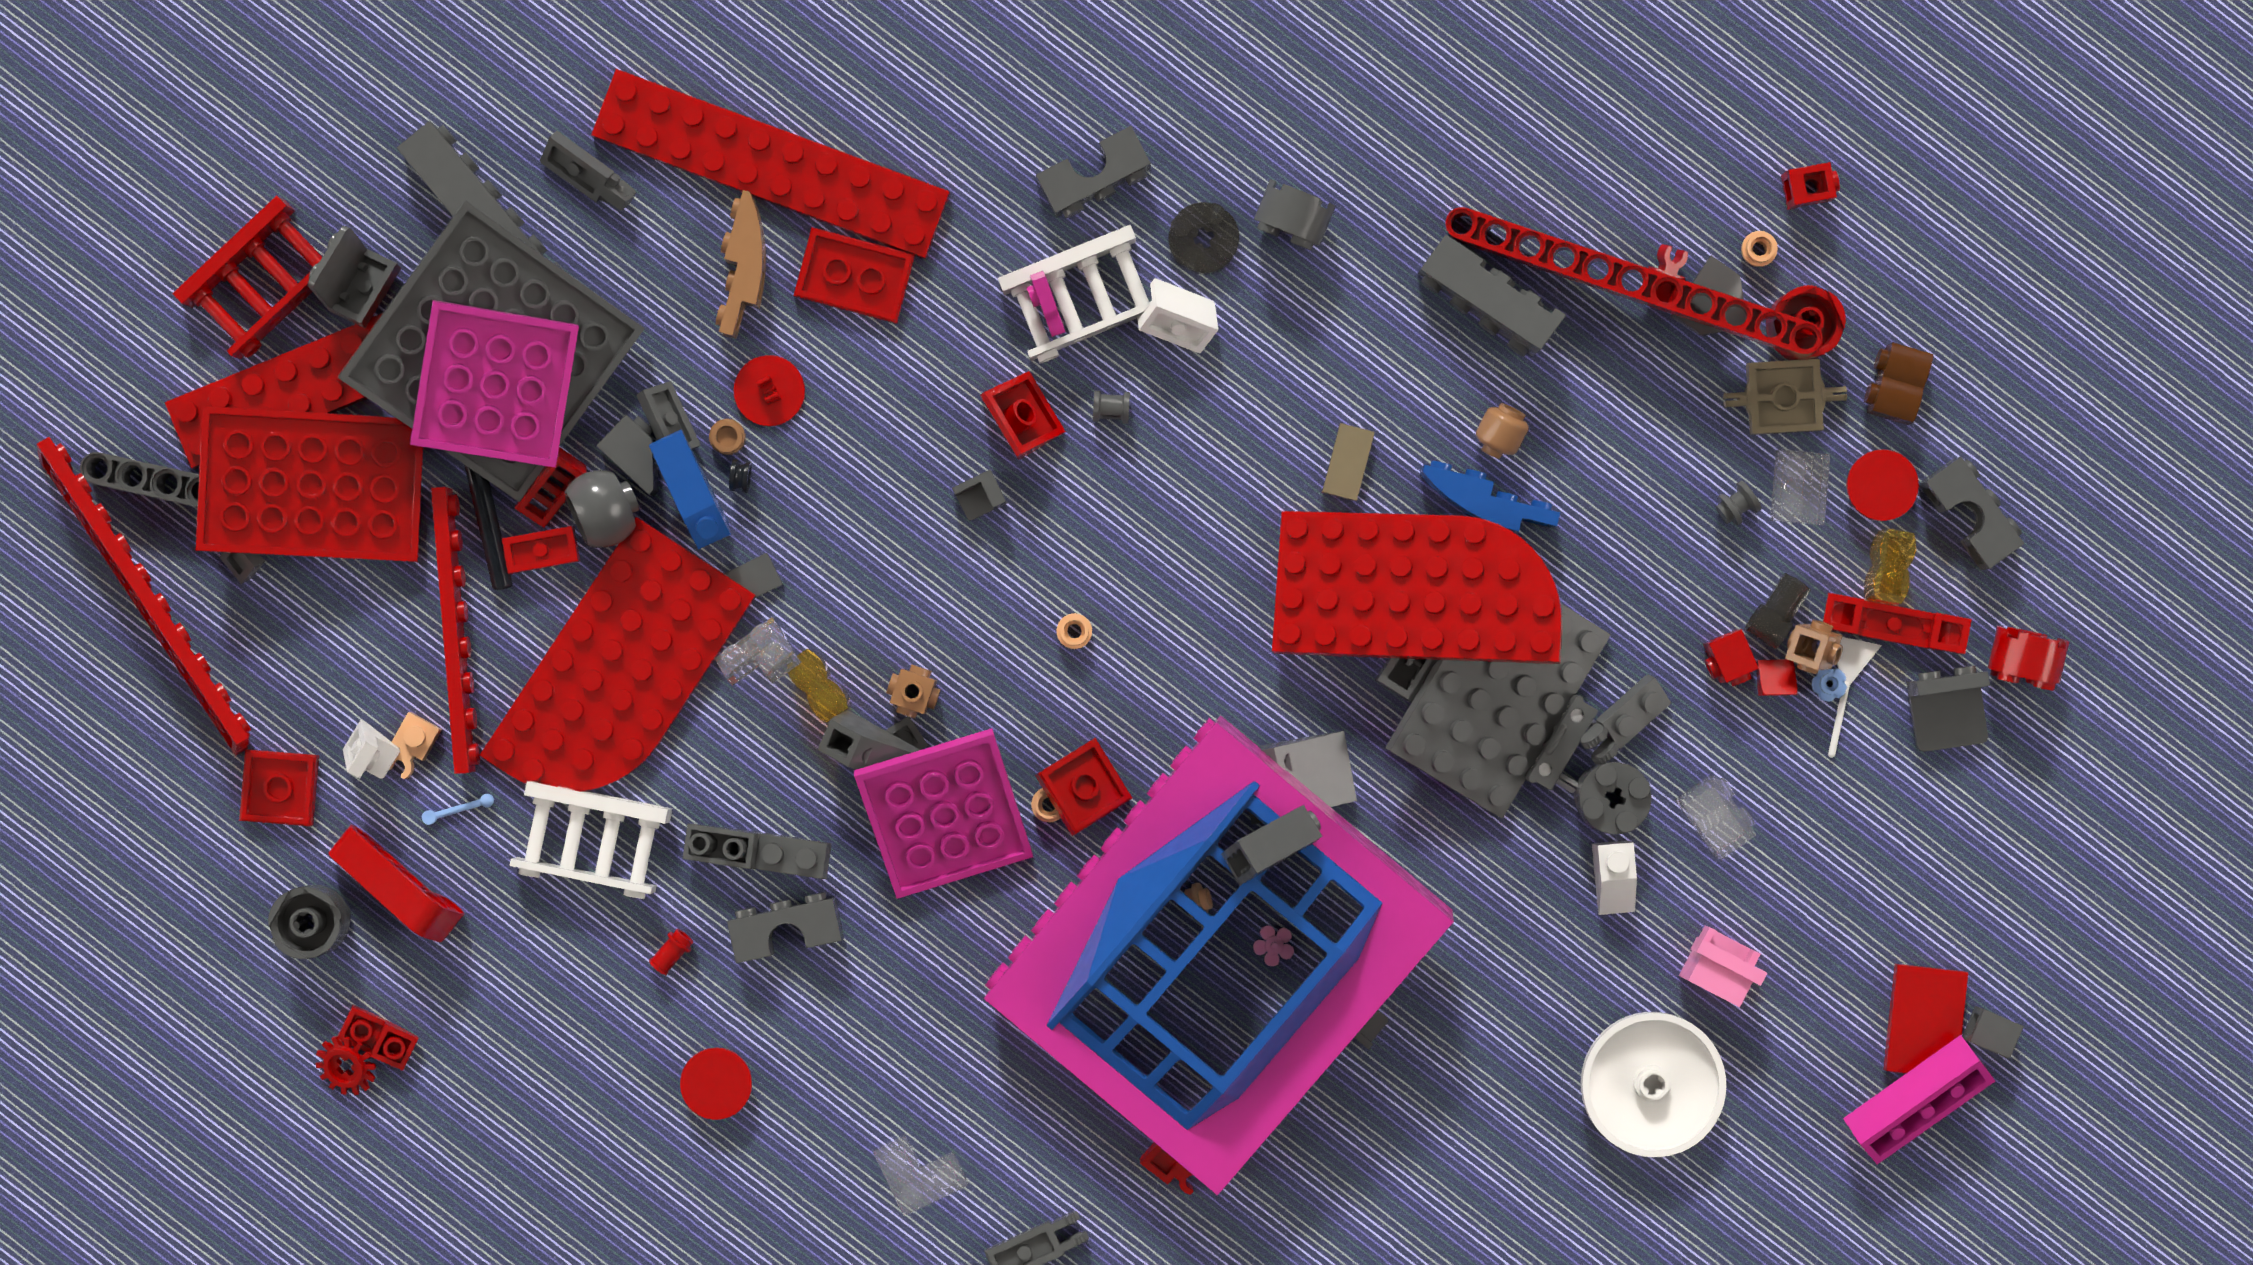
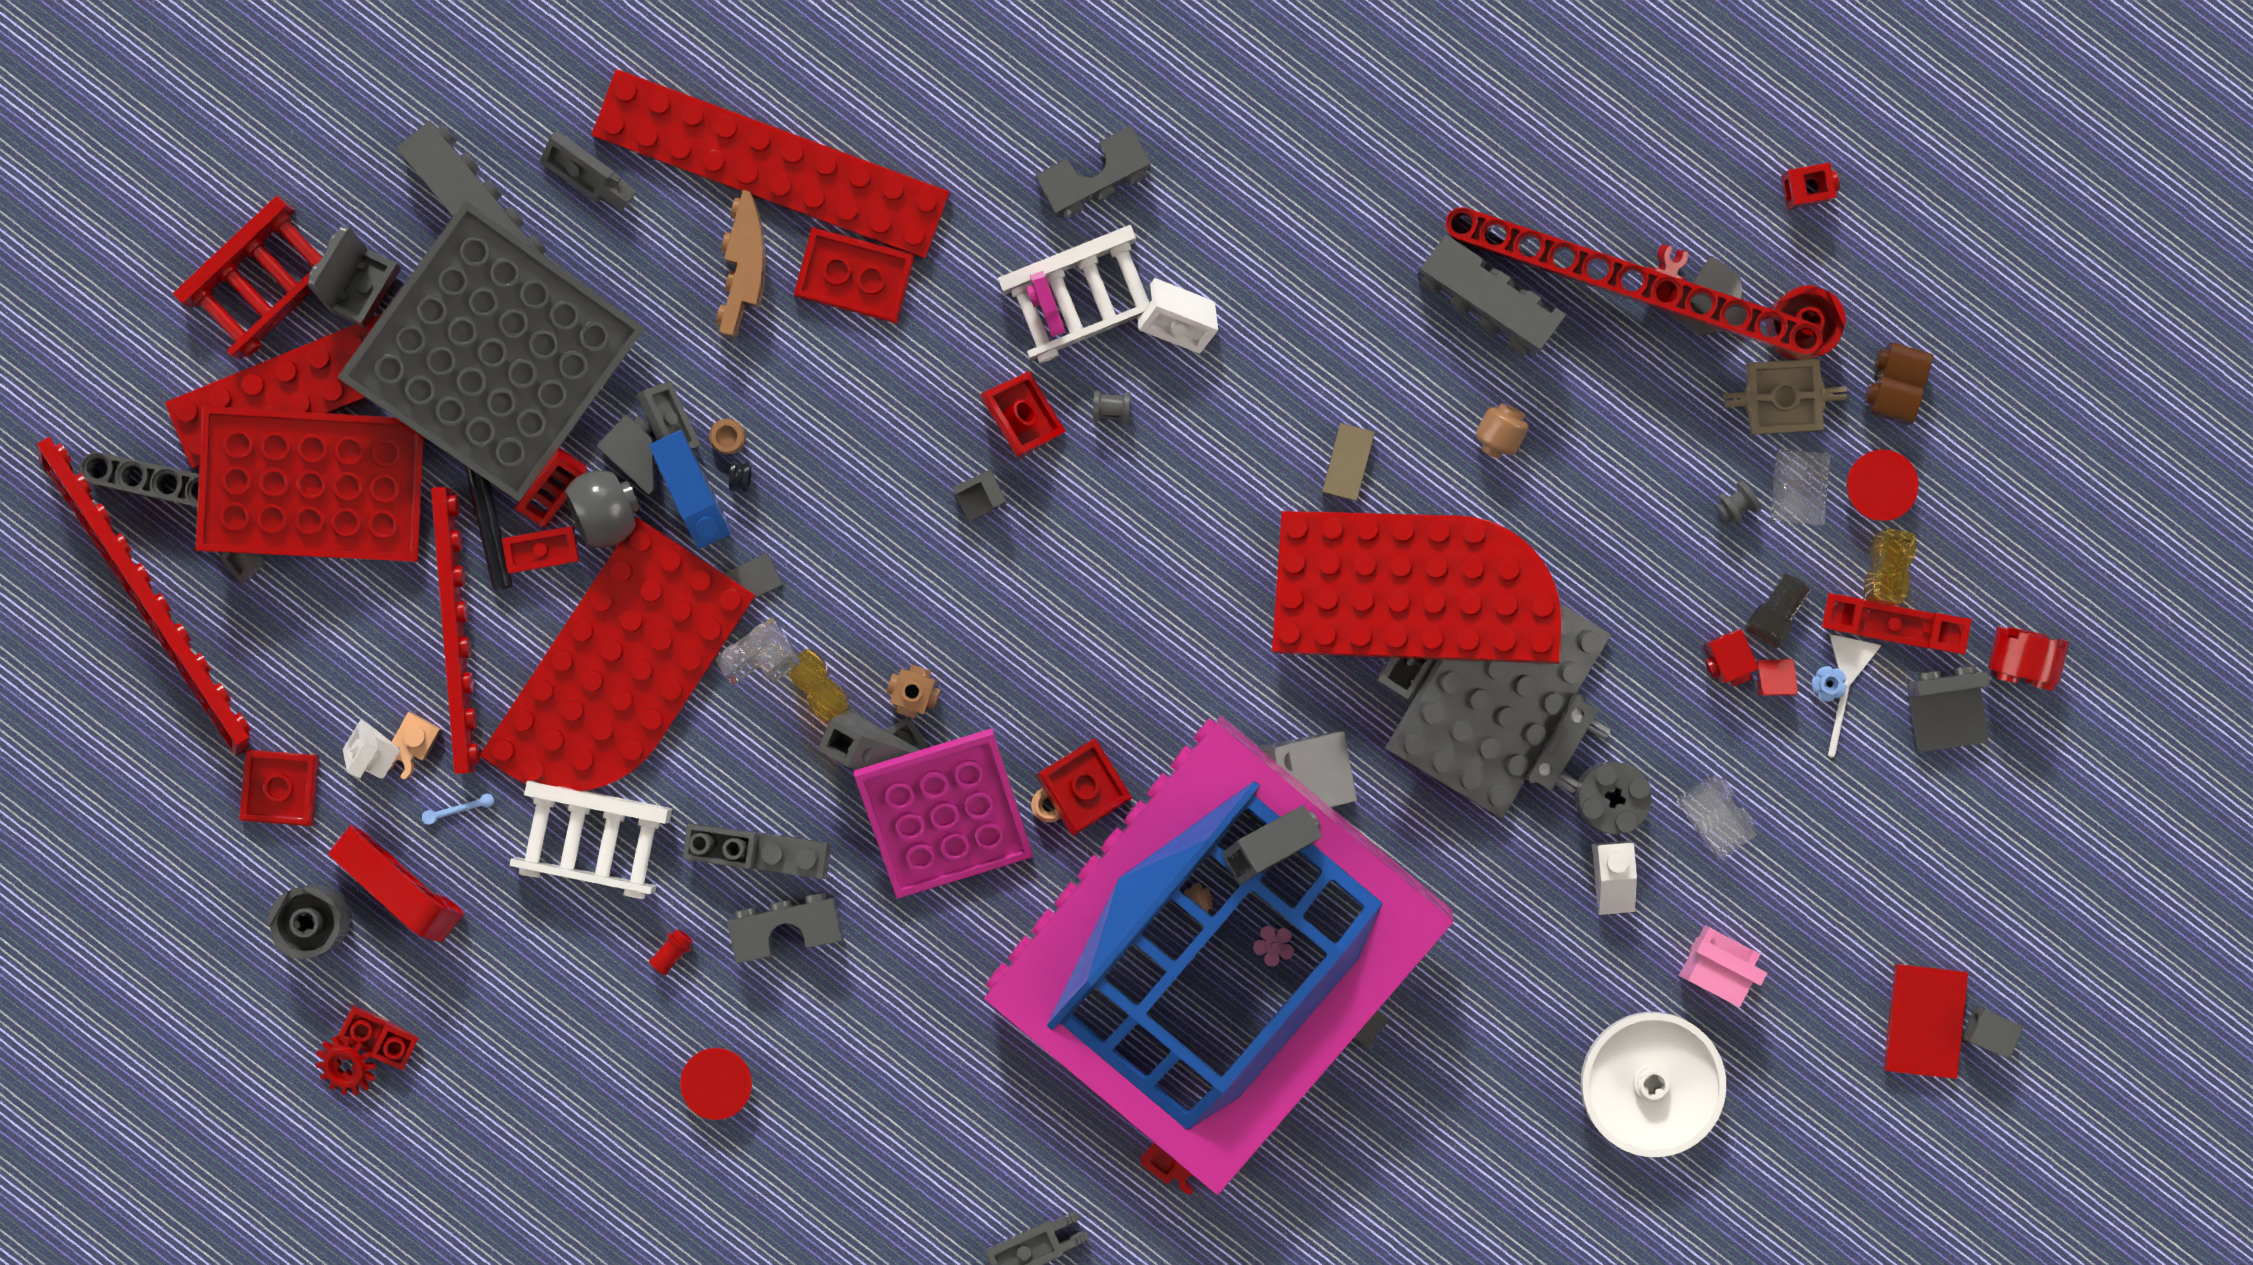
dark pink plate [410,300,579,468] -> none
red piece [734,355,805,426] -> none
clear plate [873,1135,969,1216] -> none
light nougat plate [1057,613,1092,649] -> none
clear smoke plate [1168,202,1239,275] -> none
dark grey brick [1254,179,1336,251] -> none
blue slope [1420,461,1560,533] -> none
dark grey hinge [1580,674,1671,765] -> none
light nougat plate [1741,231,1778,267] -> none
medium nougat brick [1785,620,1843,674] -> none
dark pink brick [1843,1035,1995,1165] -> none
dark grey arch [1919,457,2025,570] -> none

